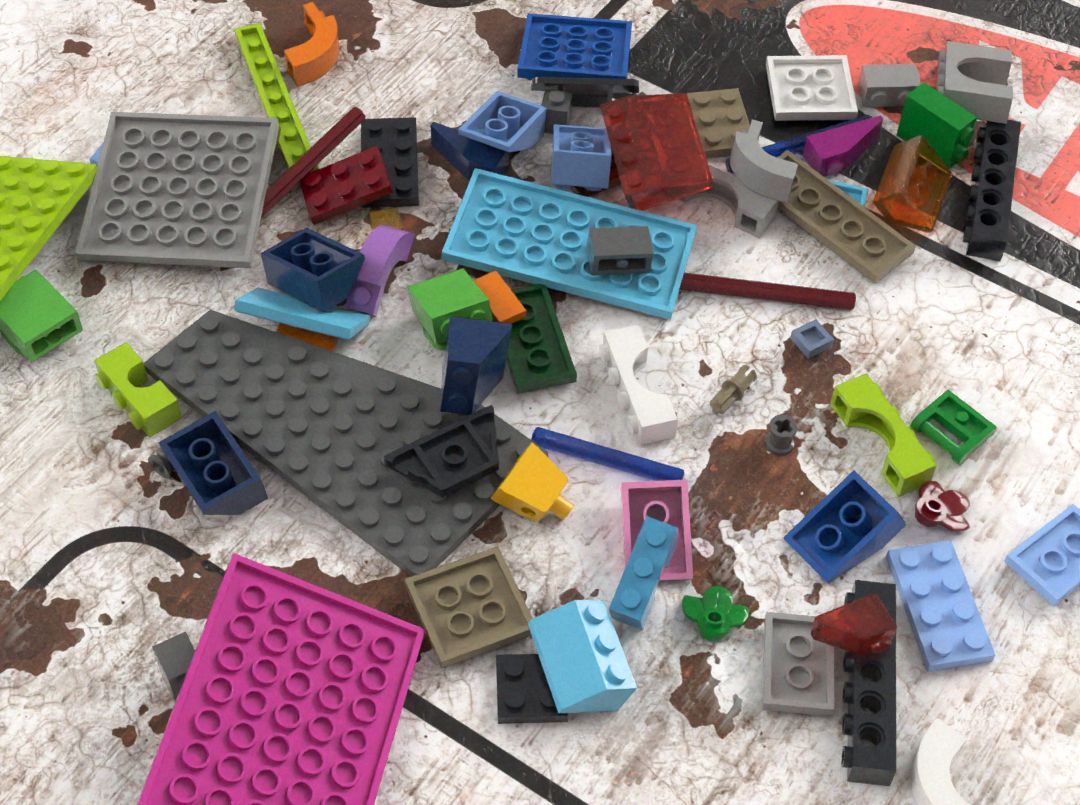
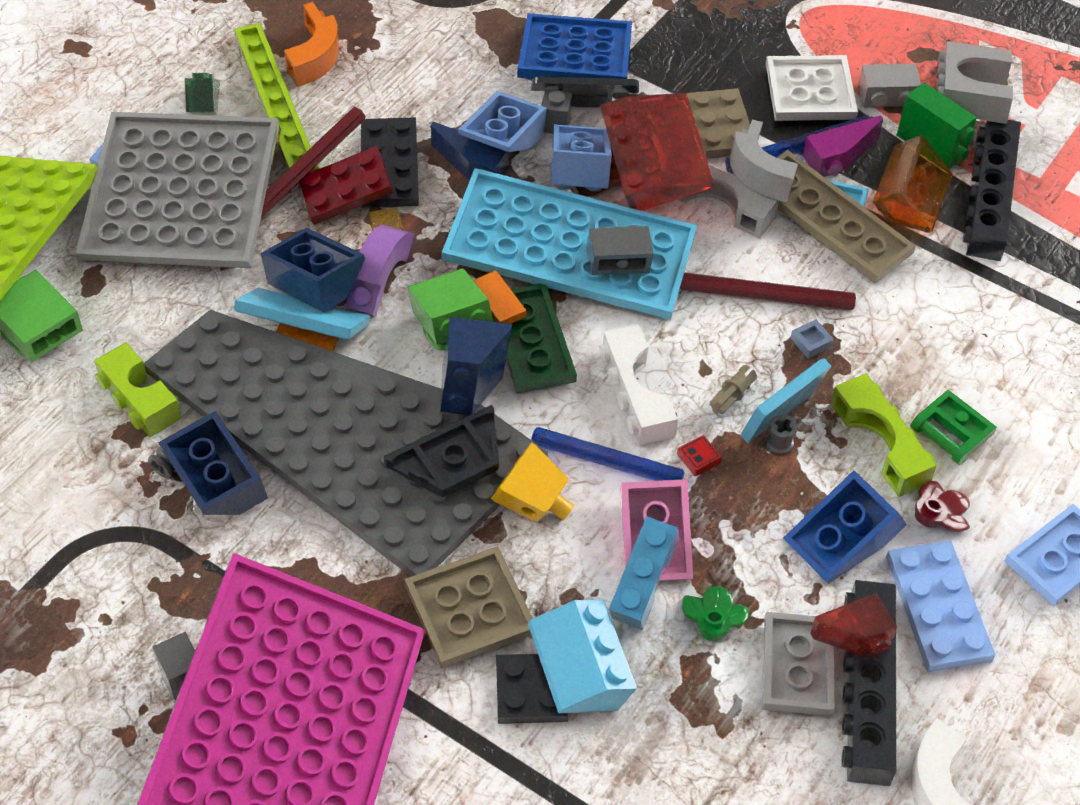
none -> clear green slope [184,73,220,113]
none -> red tile [677,435,722,477]
none -> medium azure tile [741,359,831,444]

